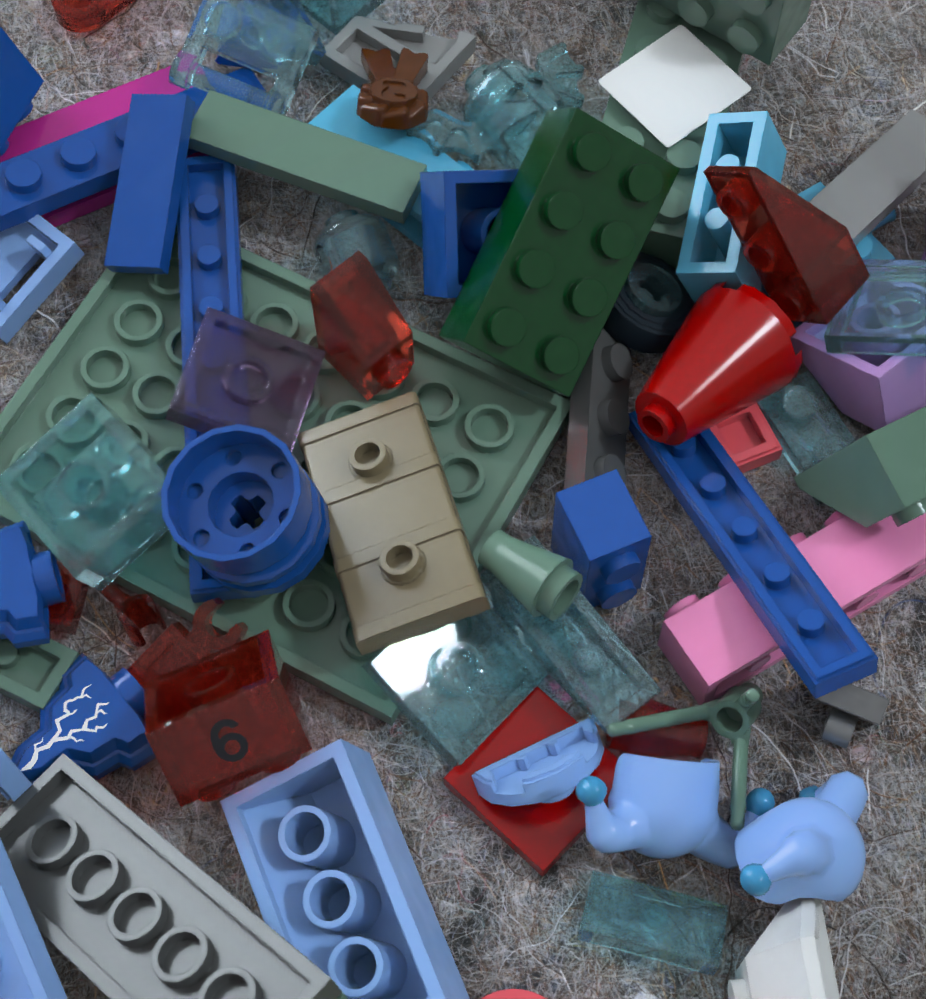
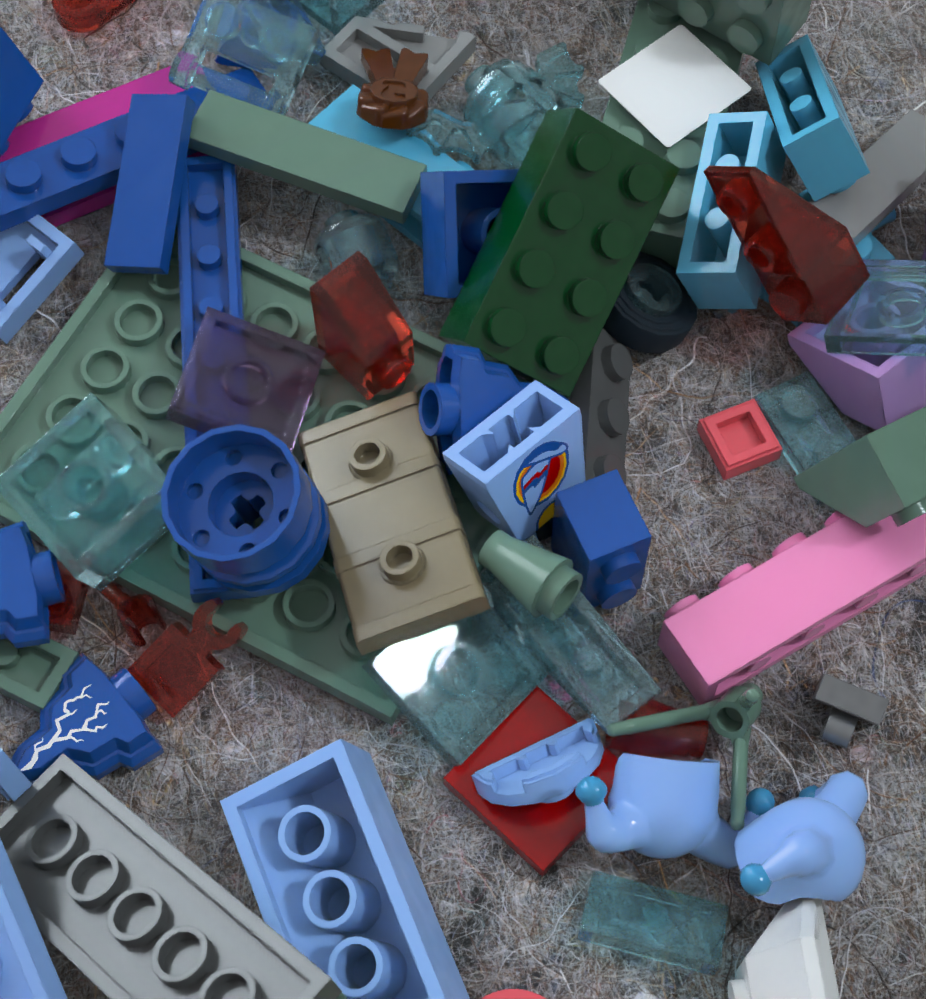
clear red brick [144,630,312,807] -> none
blue tile [629,411,878,699] -> none
red cone [635,282,803,445] -> none
none -> blue rock [418,344,569,475]
none -> light blue torso [442,380,586,541]
none -> medium azure brick [755,34,870,202]

